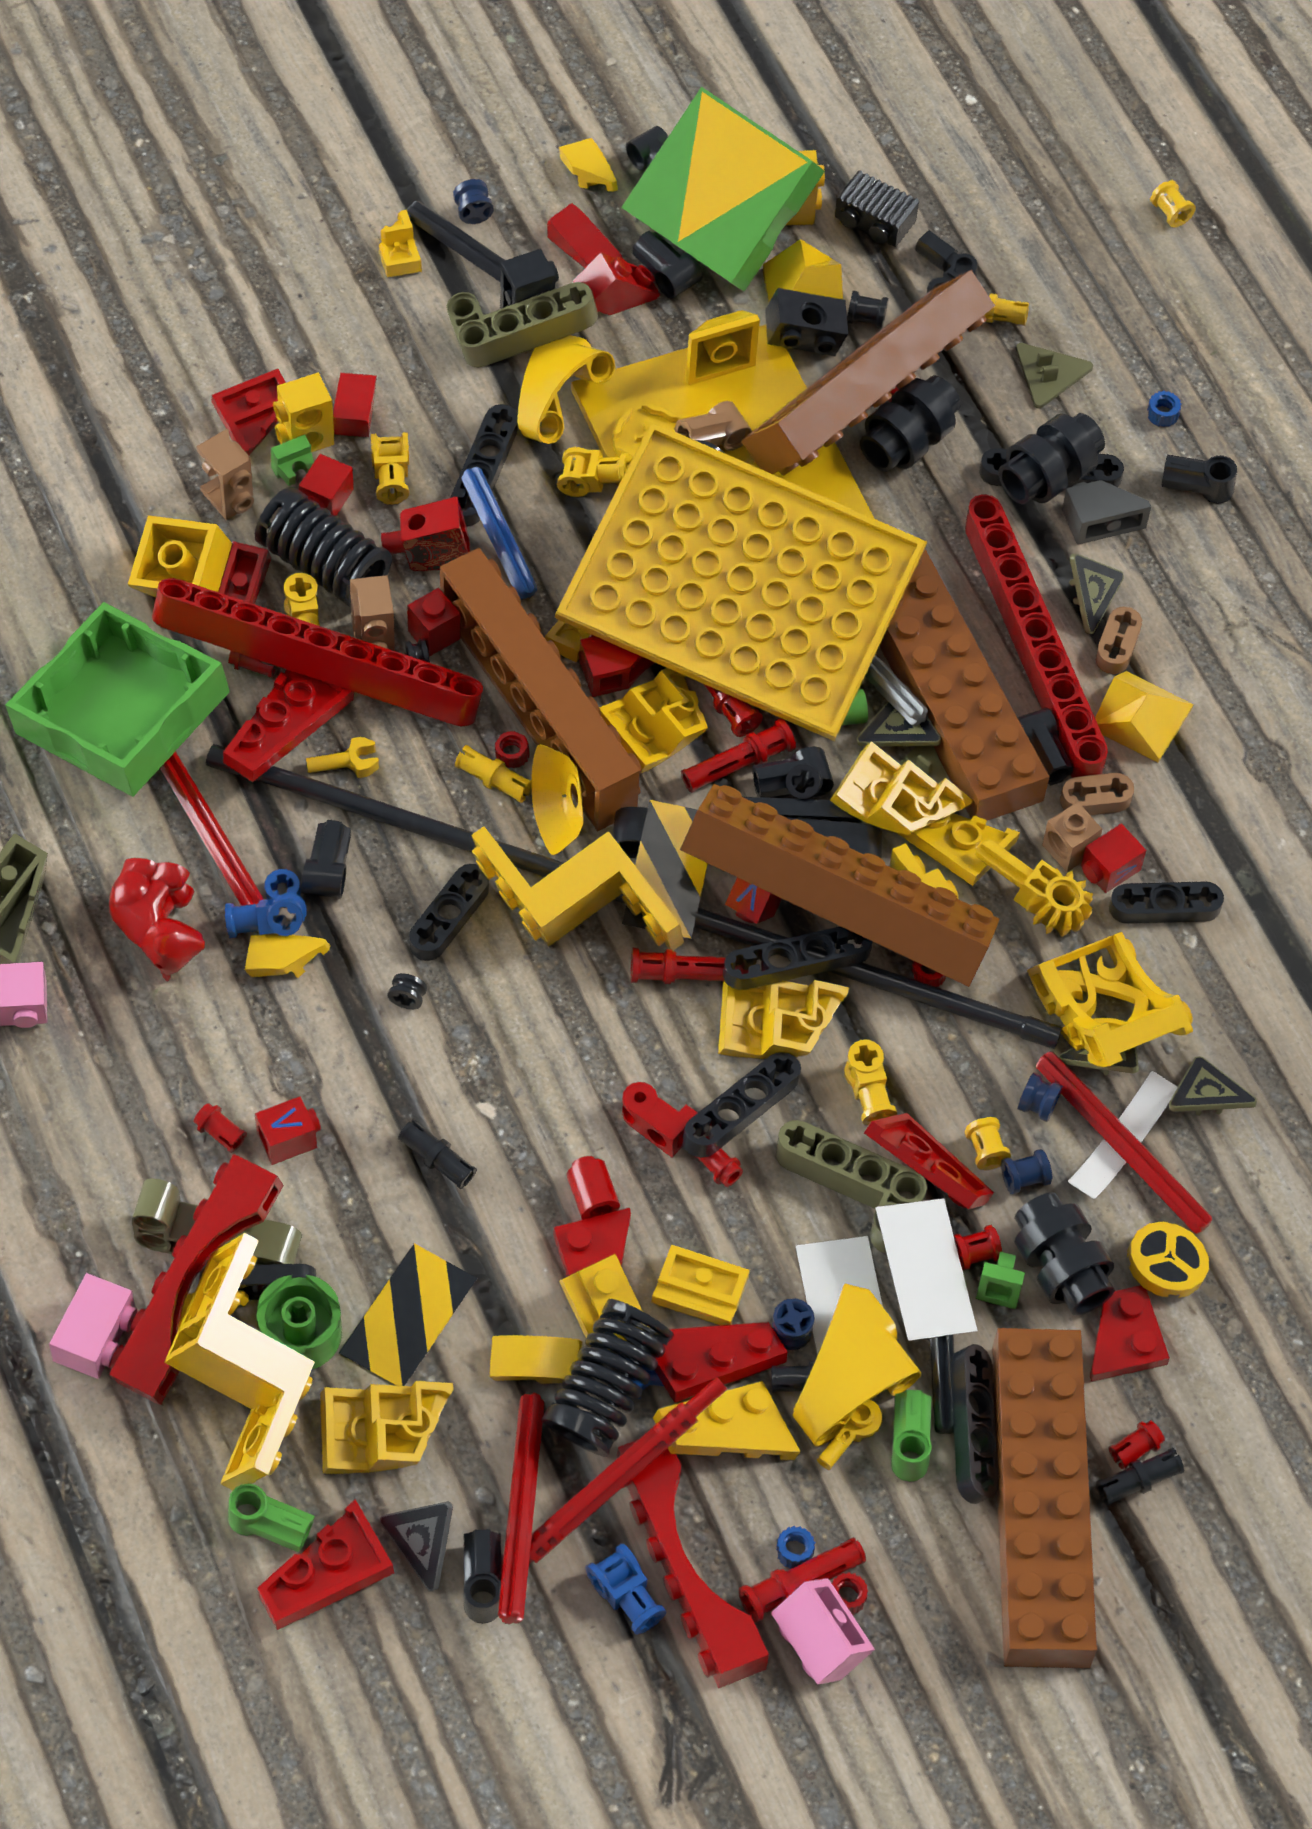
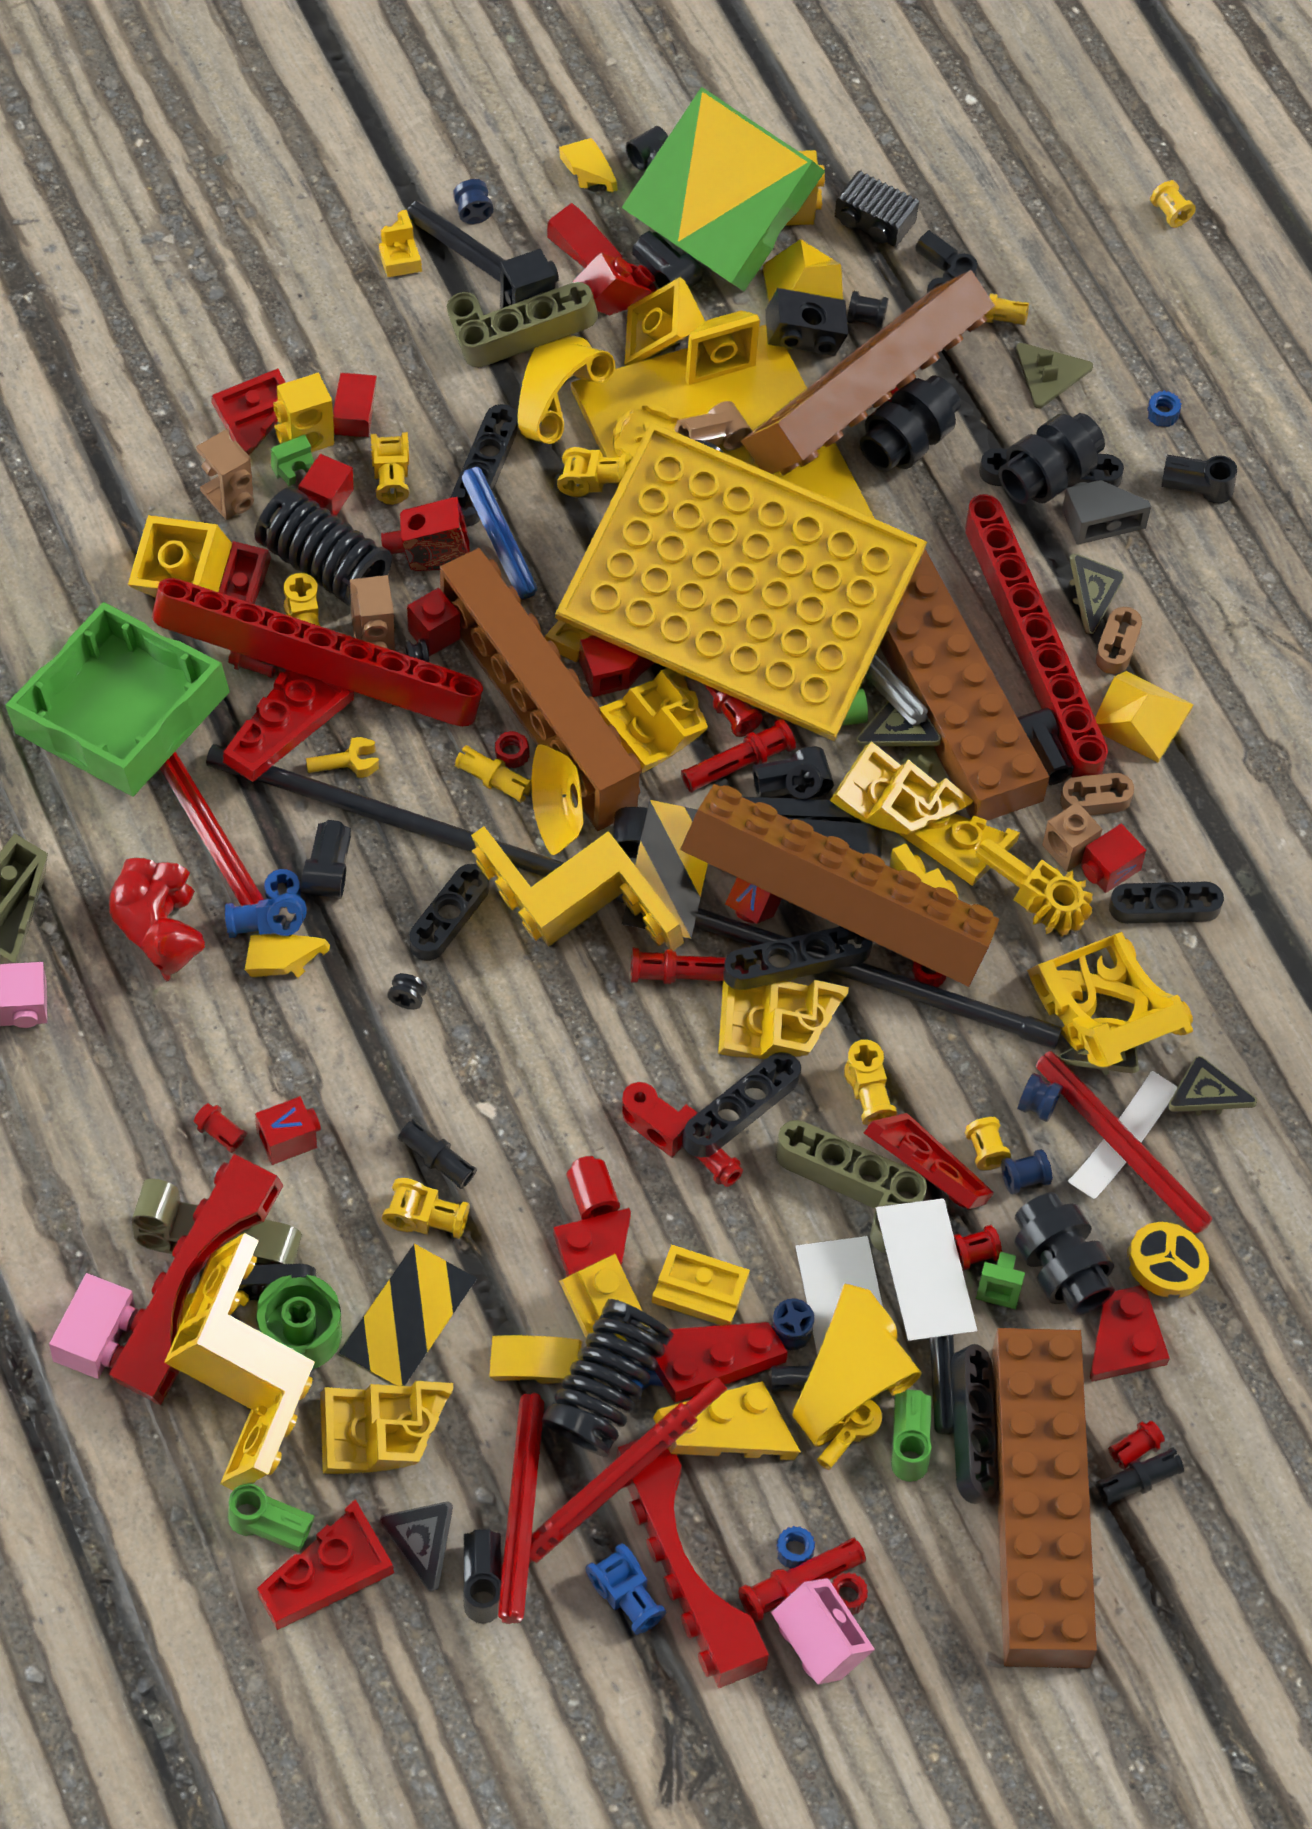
none -> yellow connector [381,1178,470,1239]
none -> yellow slope [624,277,706,366]

